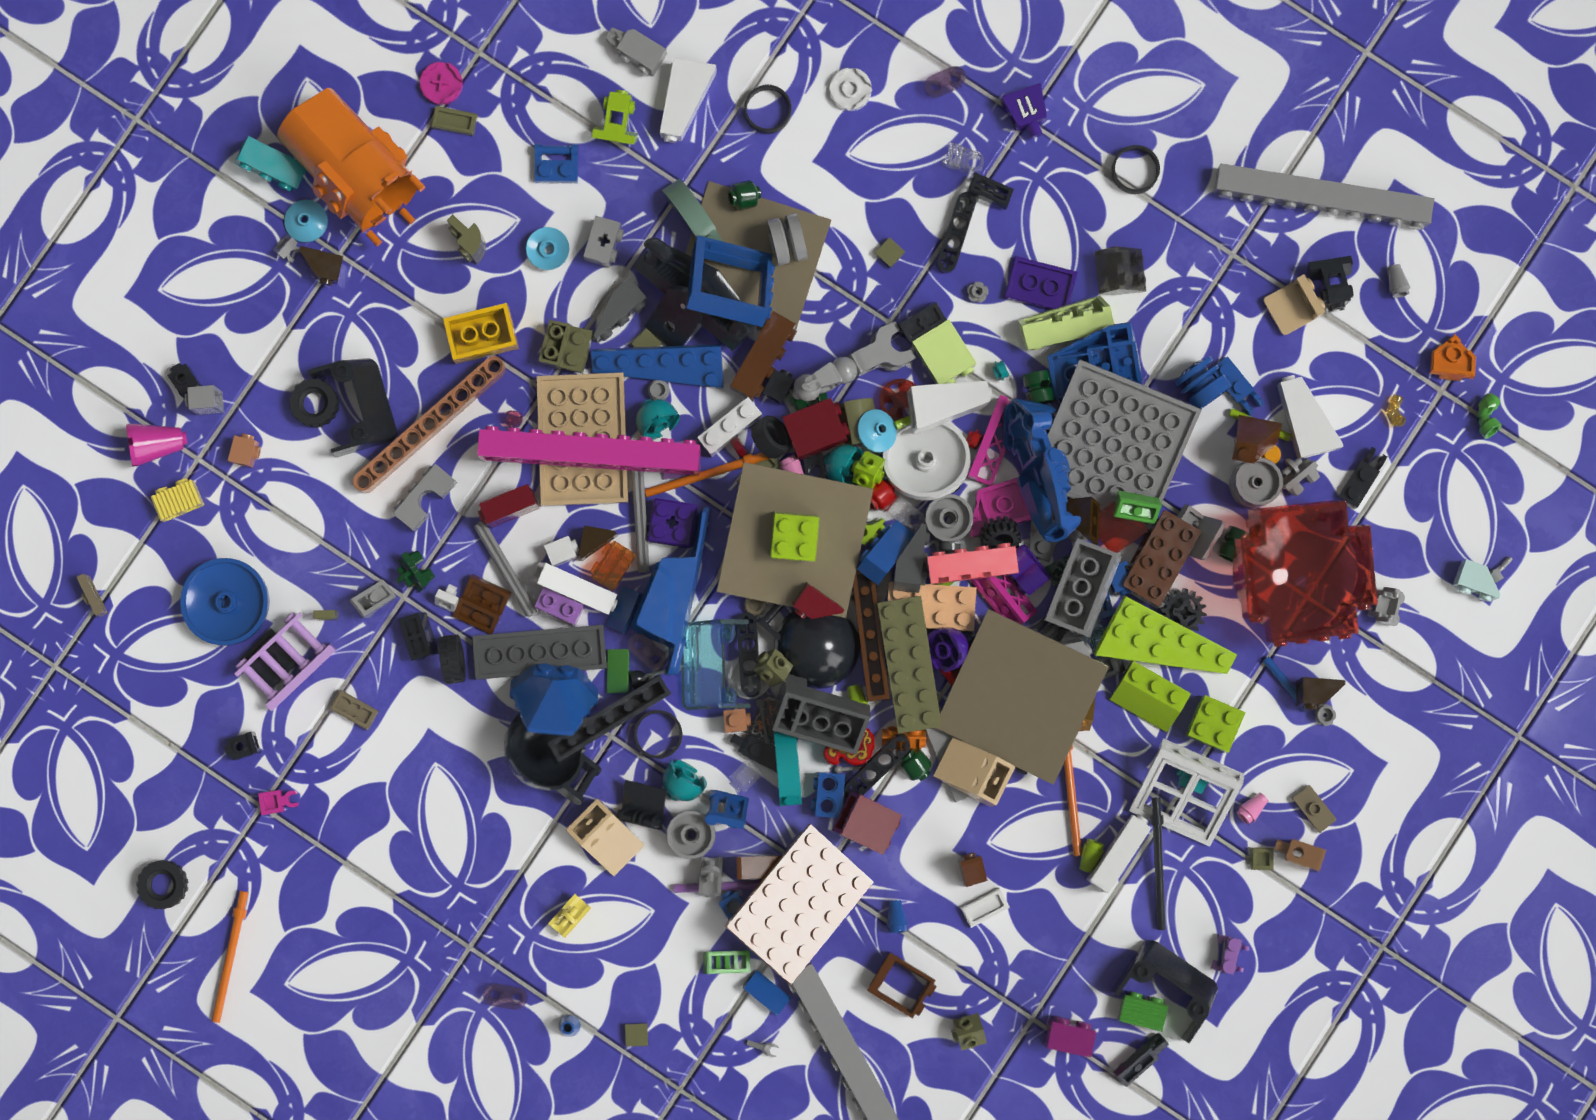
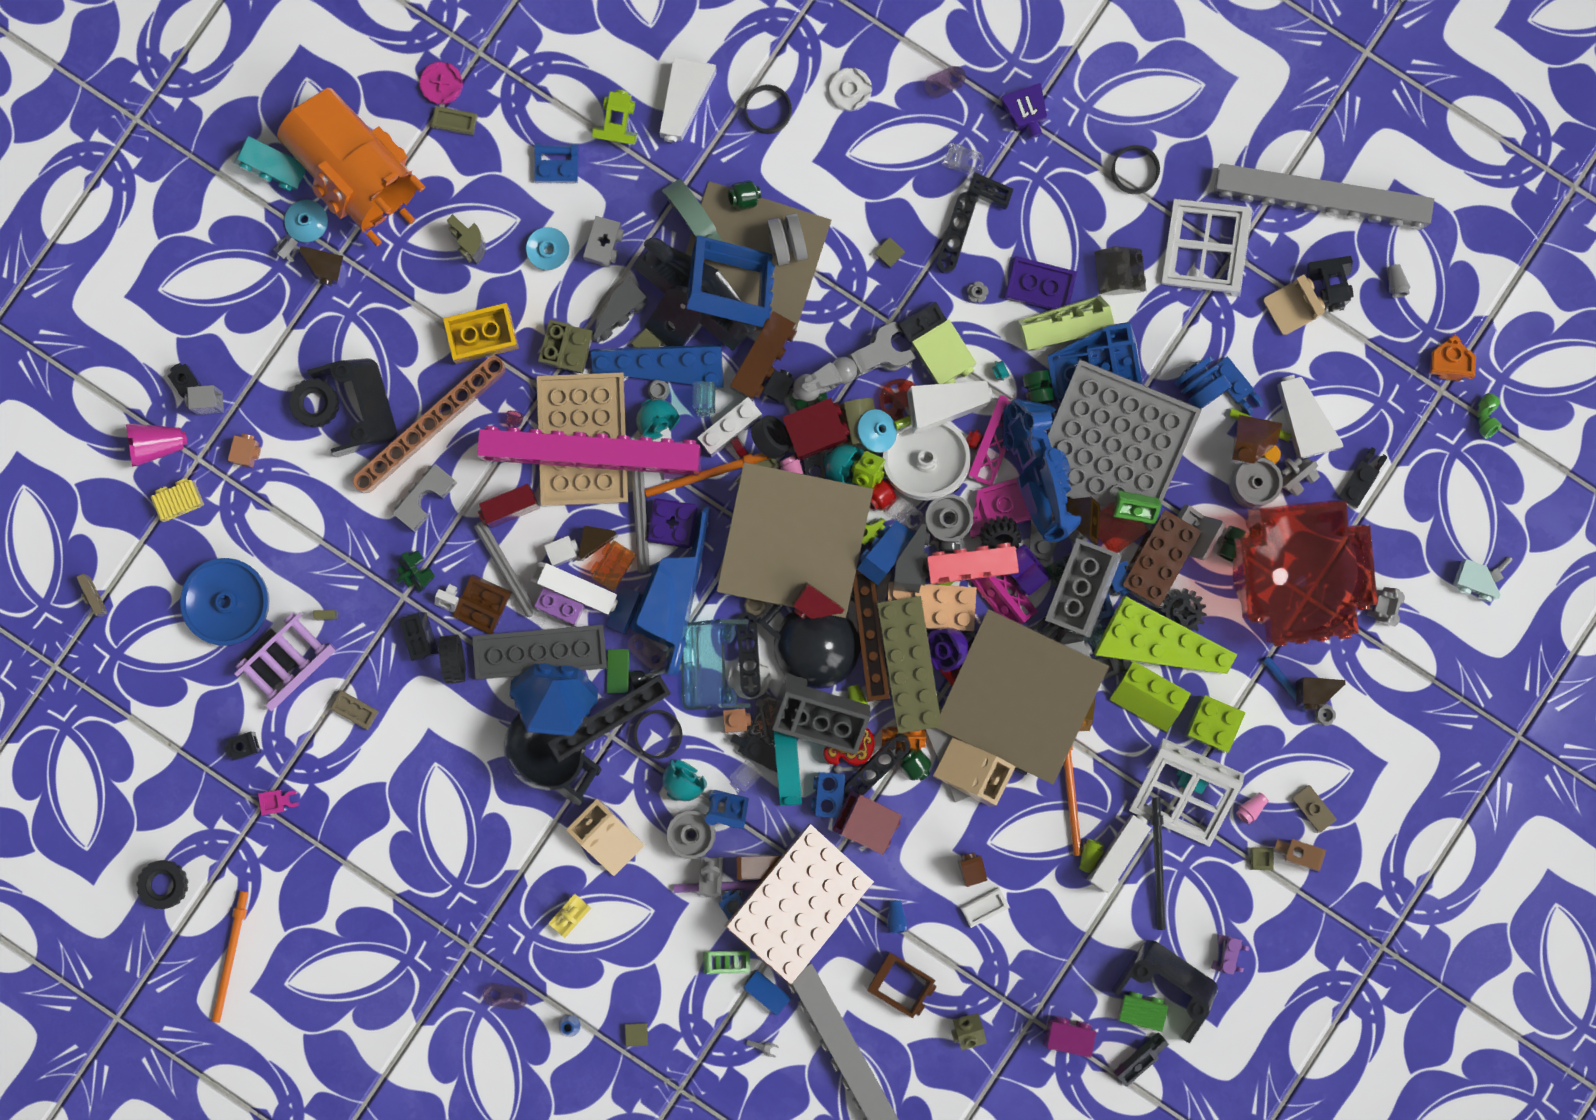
light grey slope [350,580,396,618] -> none
light grey hinge [606,27,667,76] -> none
black hinge [617,780,667,830] -> none
olive brick [753,648,793,687] -> none
lime brick [769,511,819,562] -> none
clear yellow arm [1386,394,1406,427] -> none
none -> clear light blue brick [692,382,715,418]
none -> white window [1162,199,1252,296]

